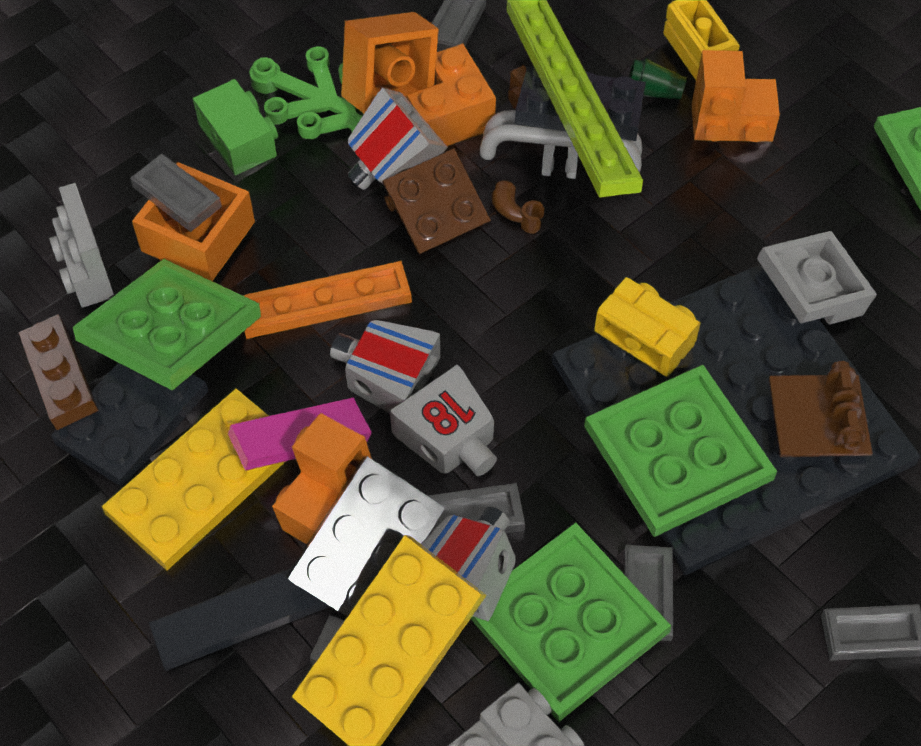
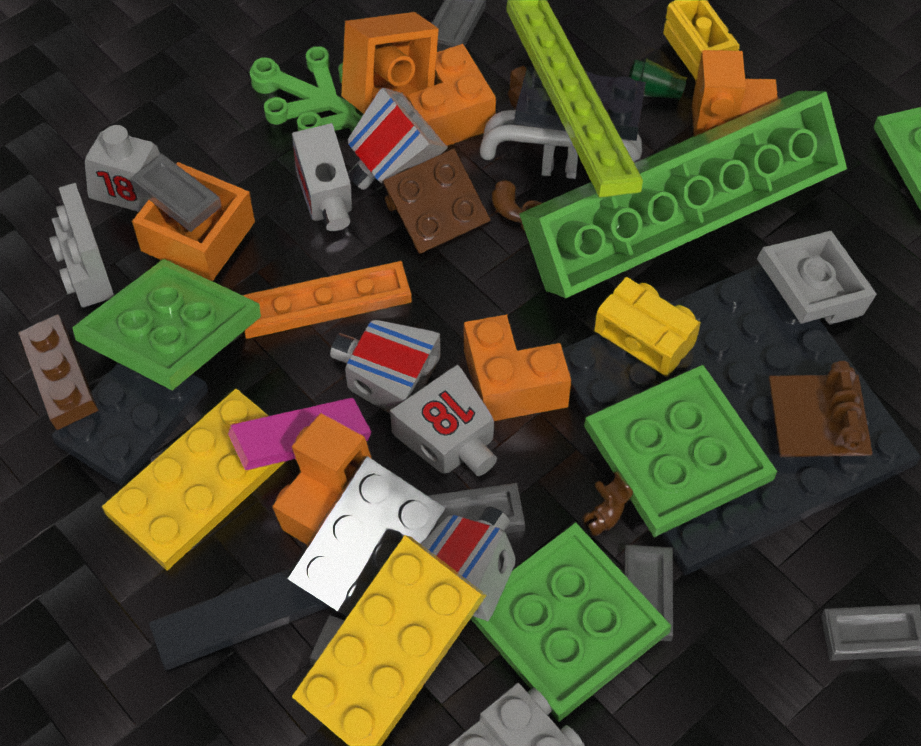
bright green brick [193,79,278,176] -> none
none -> light grey torso [85,125,160,212]
none -> light grey torso [292,123,352,231]
none -> orange brick [464,314,571,421]
none -> bright green brick [519,91,847,298]
none -> reddish brown arm [582,471,633,536]

